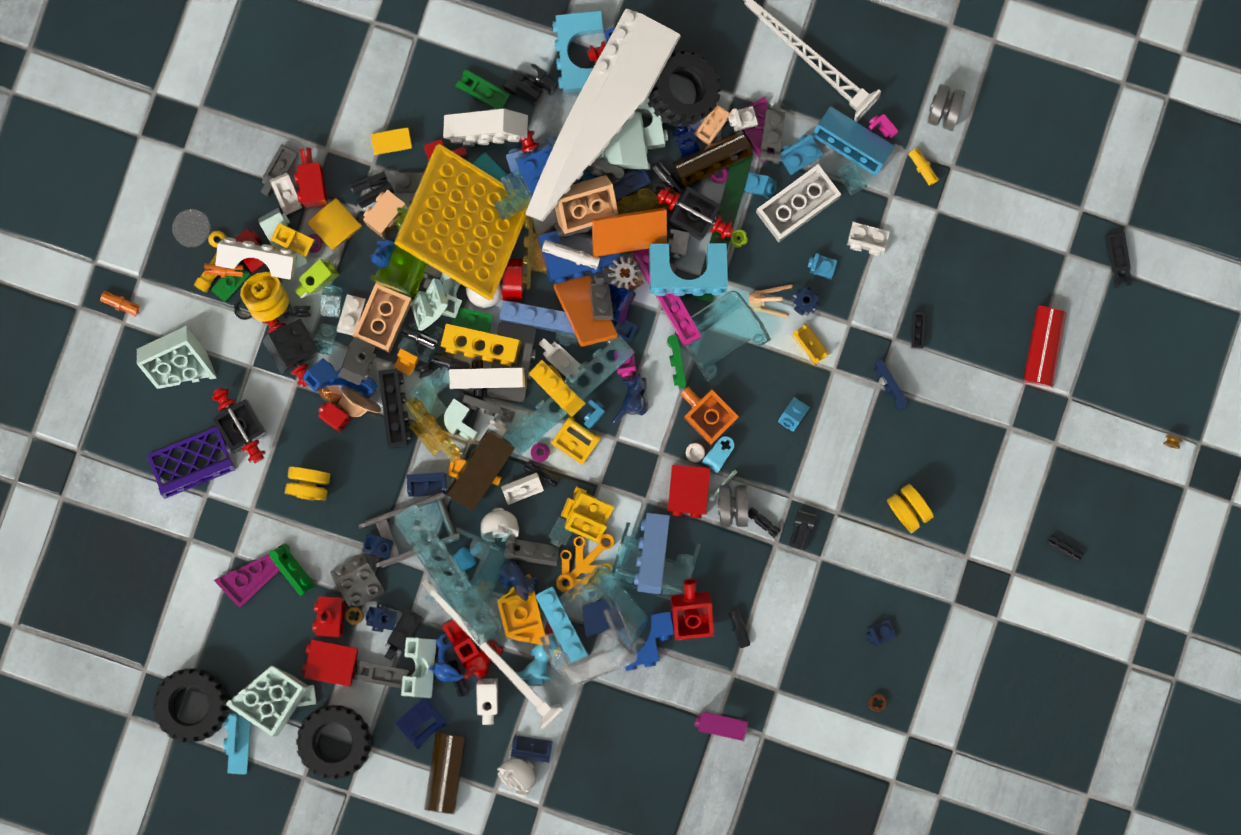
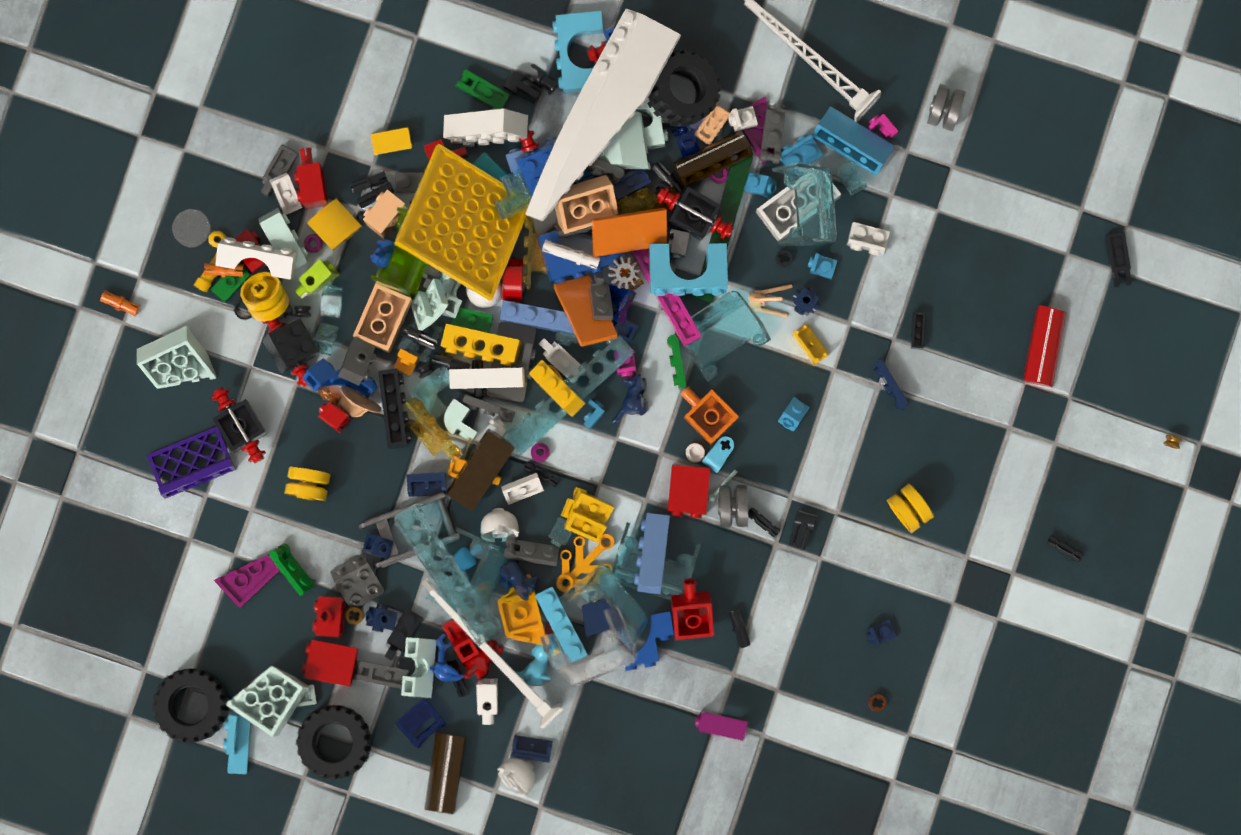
yellow slope [270,223,315,257] -> none
white plate [337,294,365,336] -> none
yellow plate [551,416,602,465] -> none
lime plate [729,229,748,248] -> none
yellow pin [908,148,939,186] -> none
none -> clear light blue windscreen [772,163,837,246]
none -> black bush [775,249,793,267]

